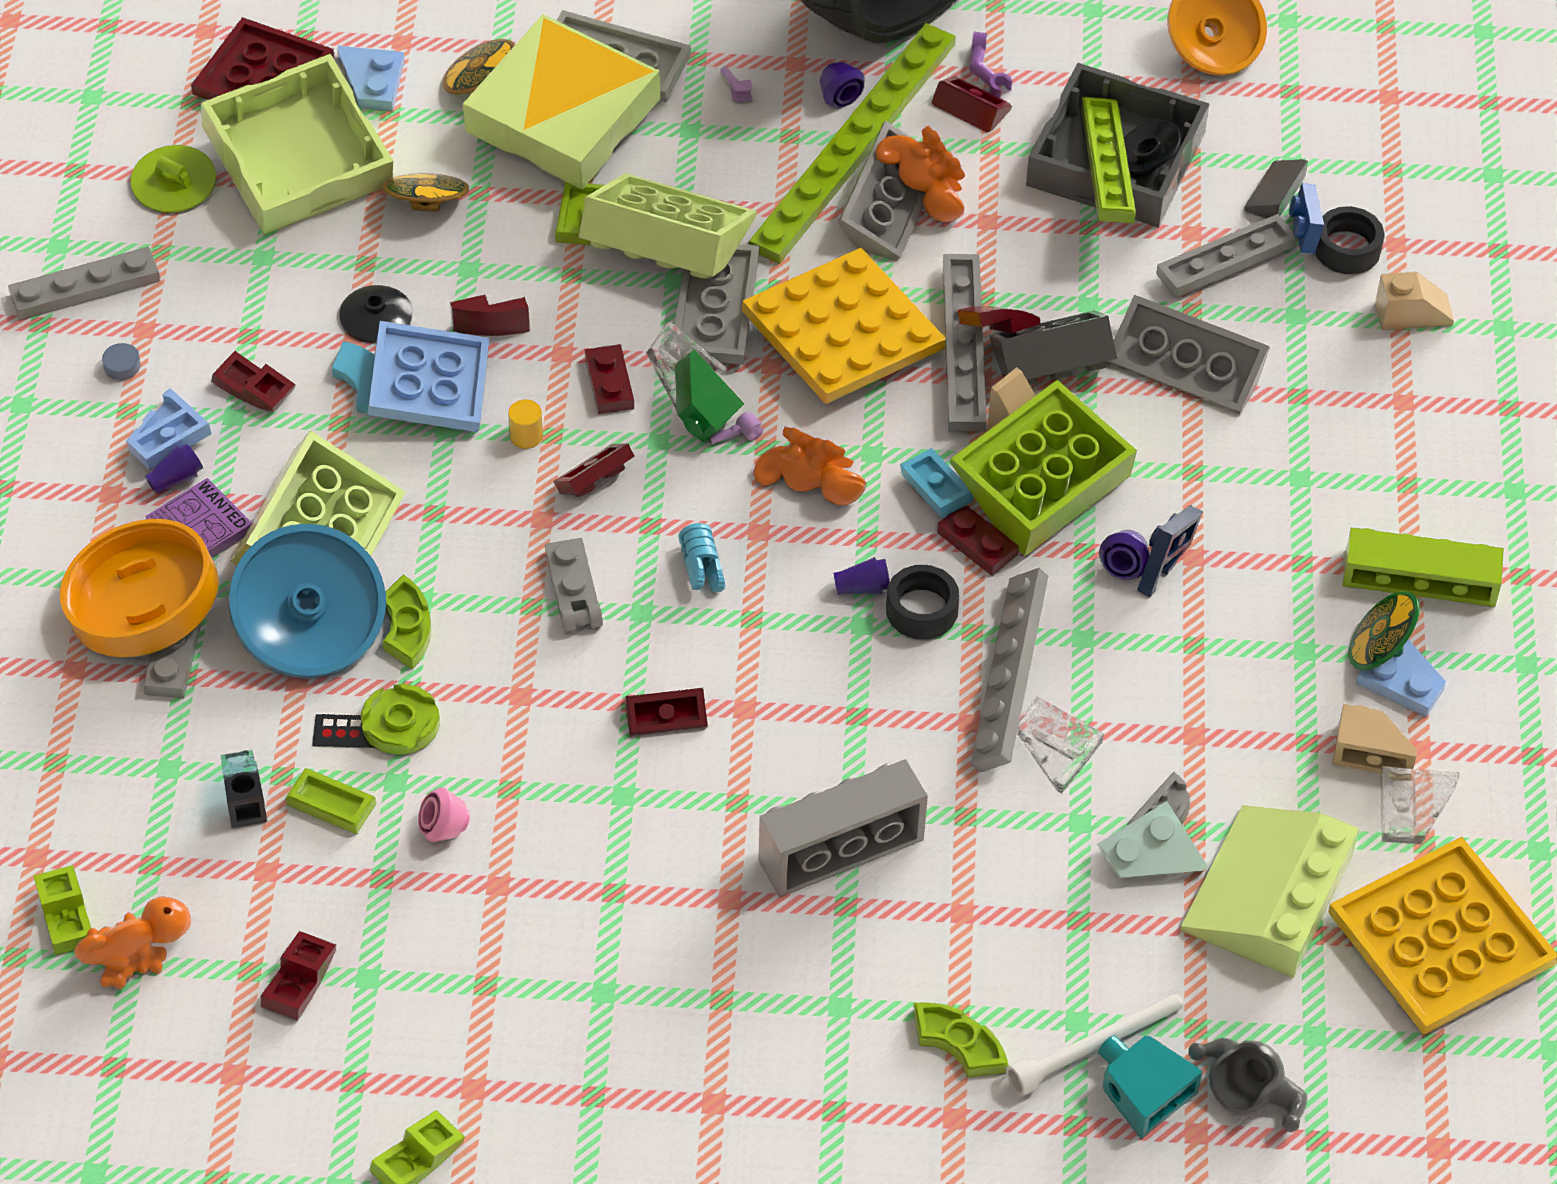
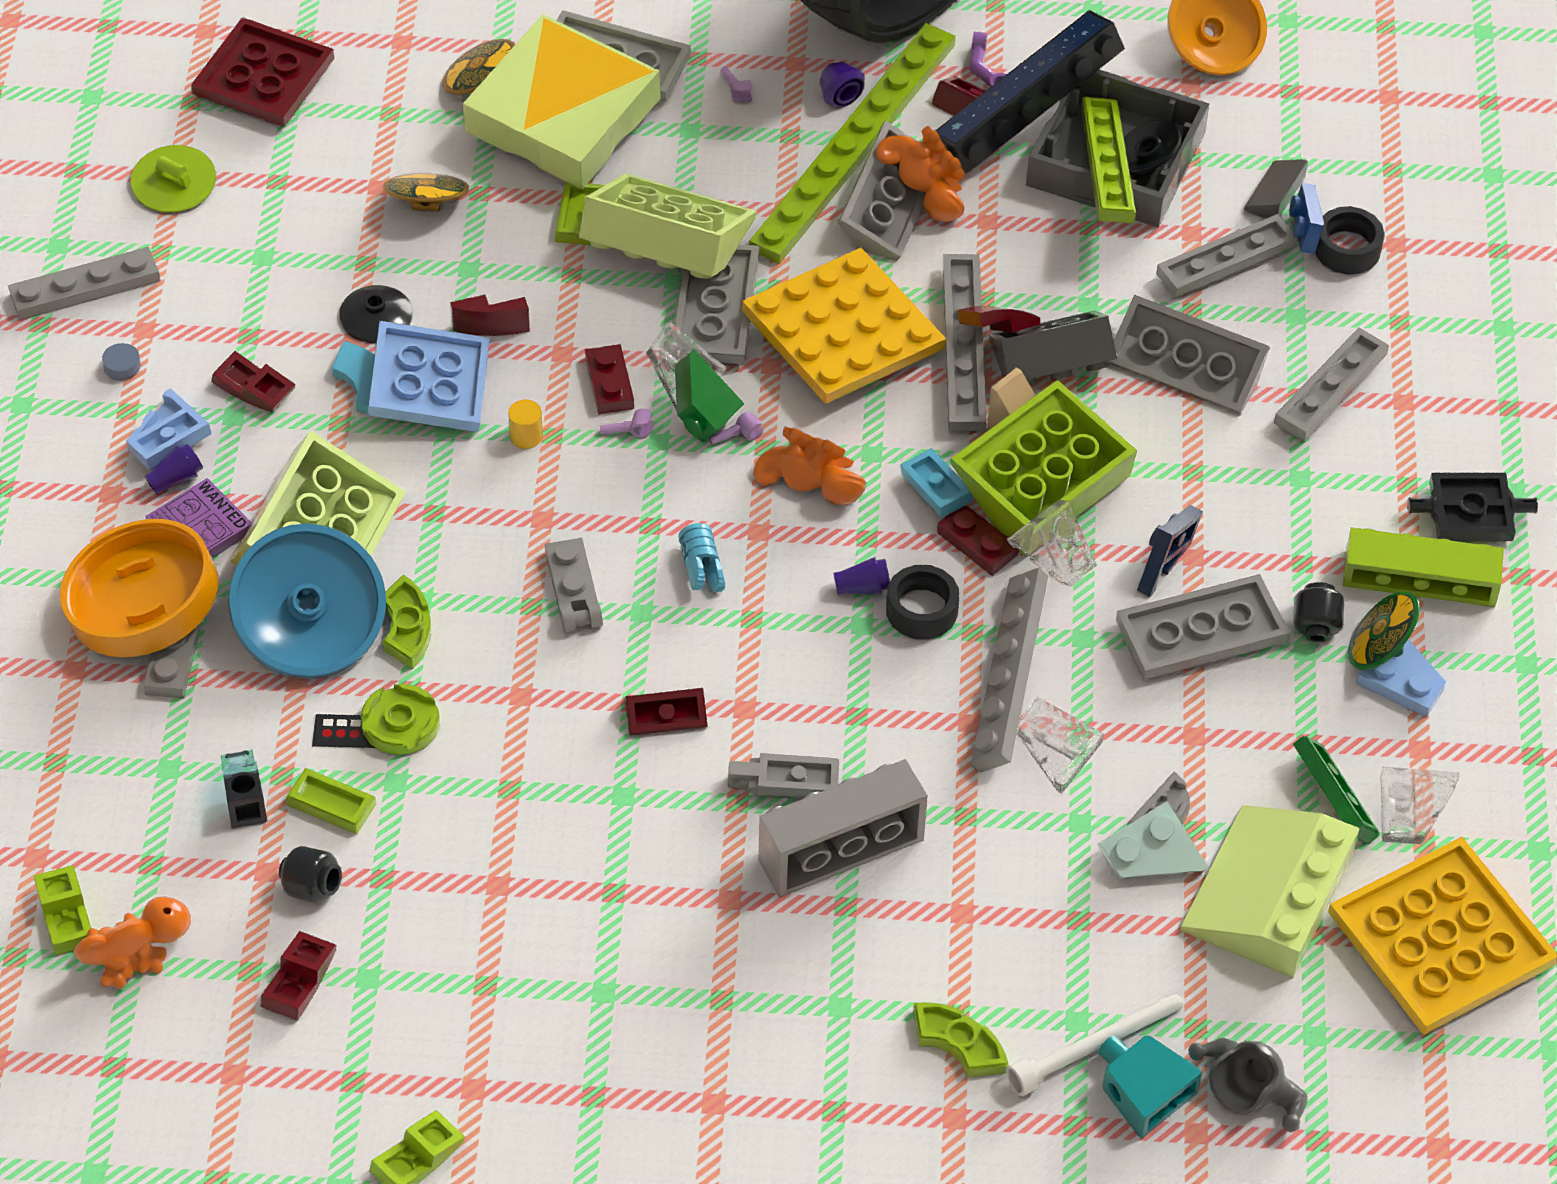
yellowish green tile [201,54,394,235] -> none
light blue wing [337,46,405,111] -> none
bright pink cone [418,787,470,842] -> none
dark red plate [553,443,635,497] -> none
dark purple cone [1099,530,1150,580] -> none
tan slope [1332,704,1417,779] -> none
tan slope [1375,272,1454,330] -> none
none -> black head [279,846,342,903]
none -> lavender hand [600,409,654,439]
none -> light grey hinge [727,753,839,798]
none -> black brick [935,10,1125,174]
none -> clear wing [1007,500,1097,586]
none -> light grey plate [1116,574,1290,680]
none -> light grey plate [1274,327,1389,441]
none -> black head [1293,582,1344,642]
none -> green tile [1293,736,1380,844]
none -> black plate [1407,473,1538,541]

